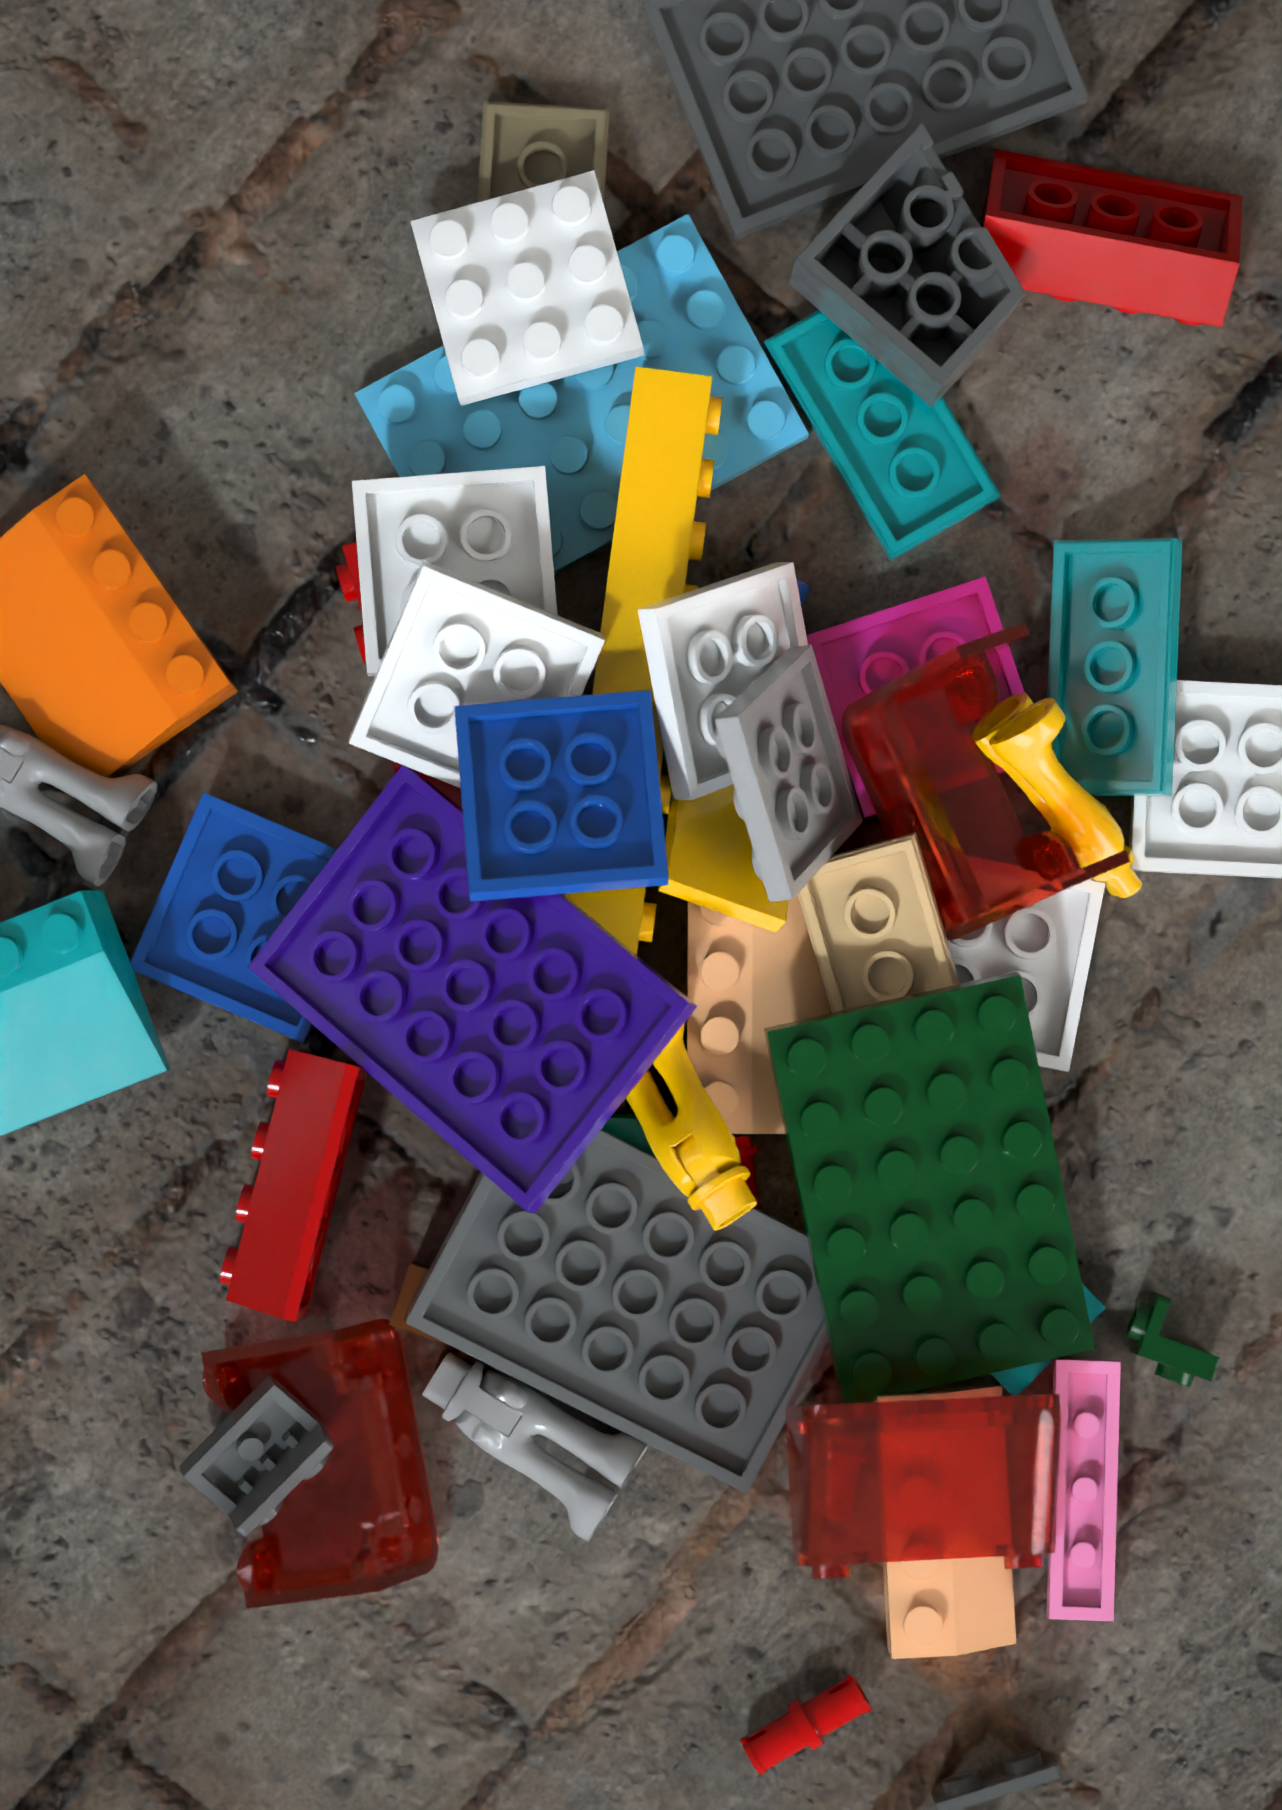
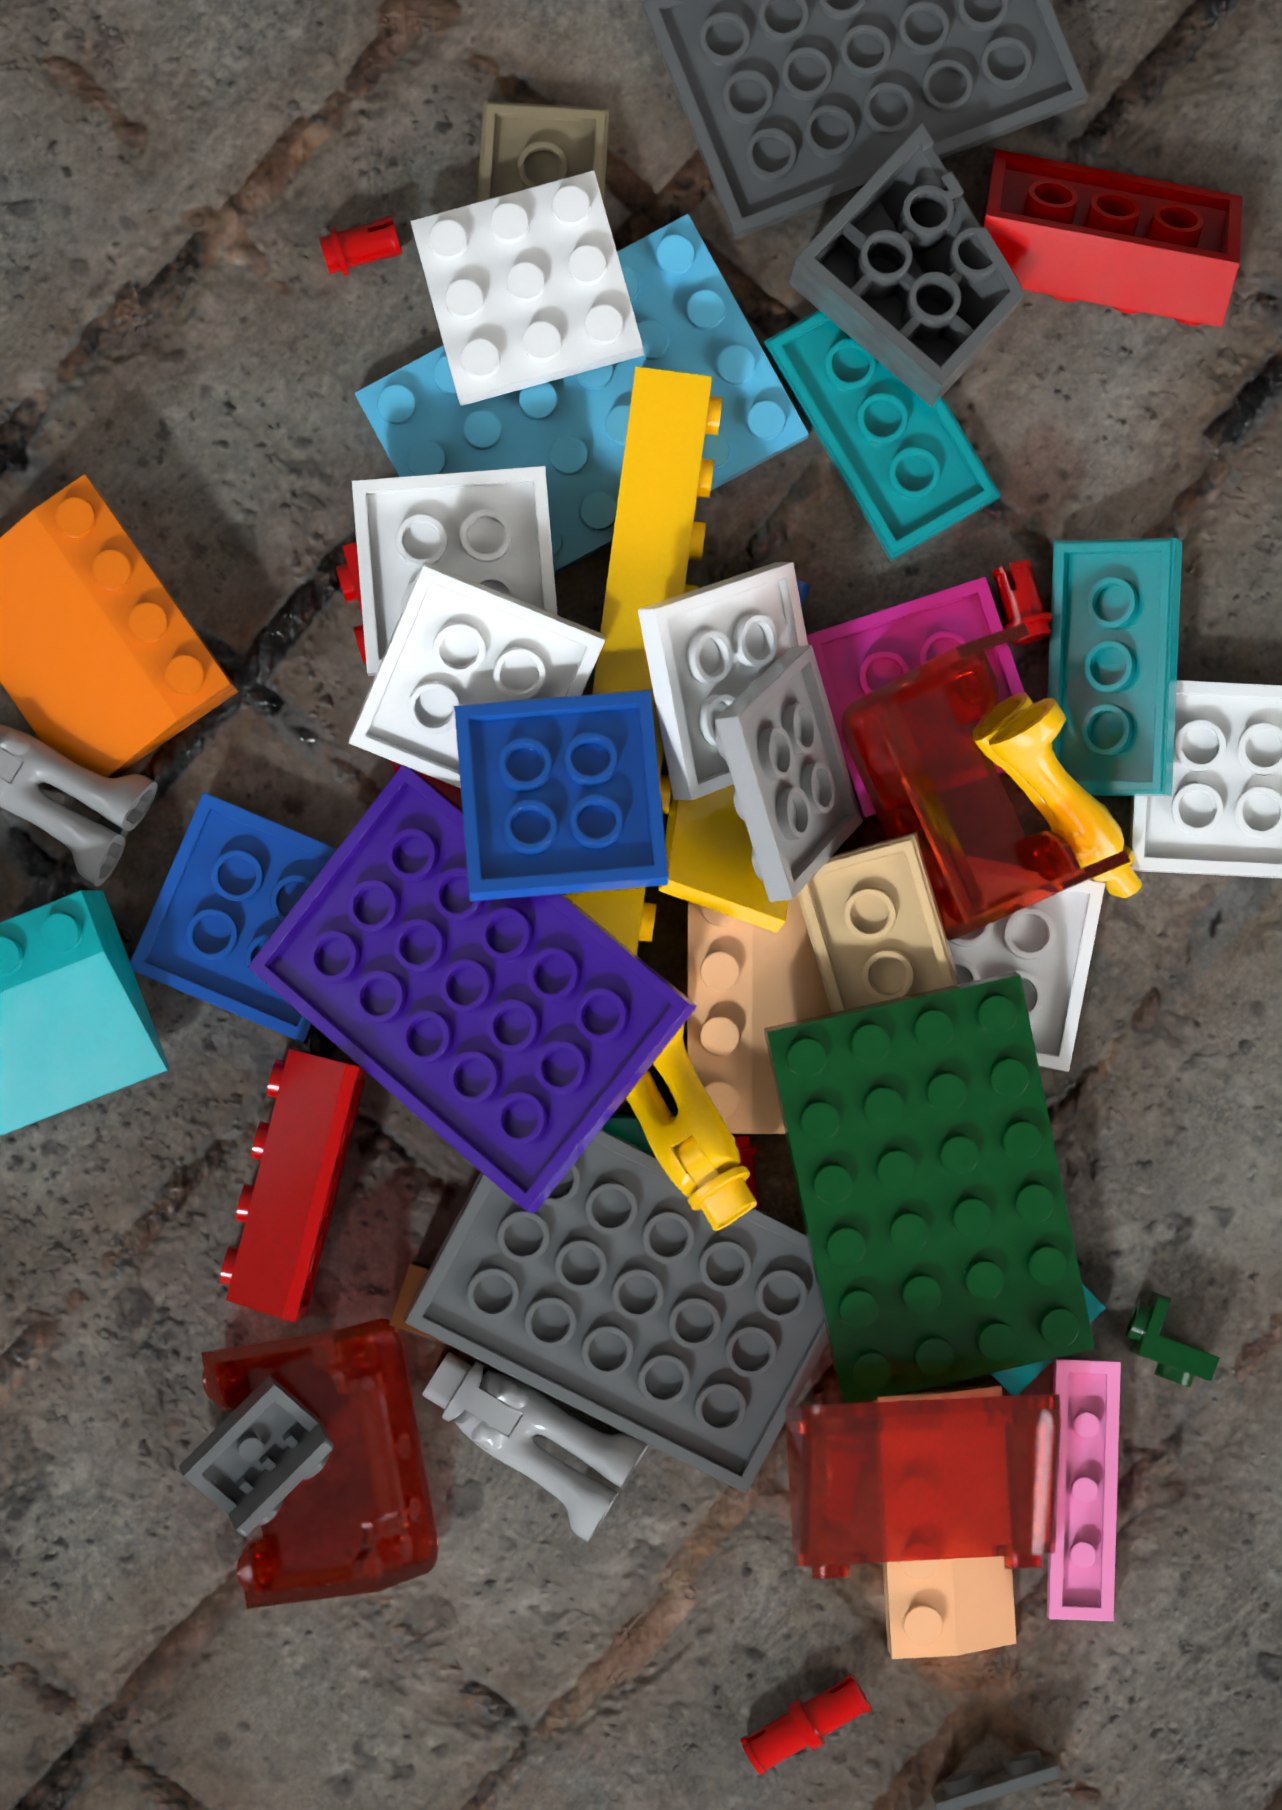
none -> red pin [319,215,403,277]
none -> red pin [991,560,1053,645]

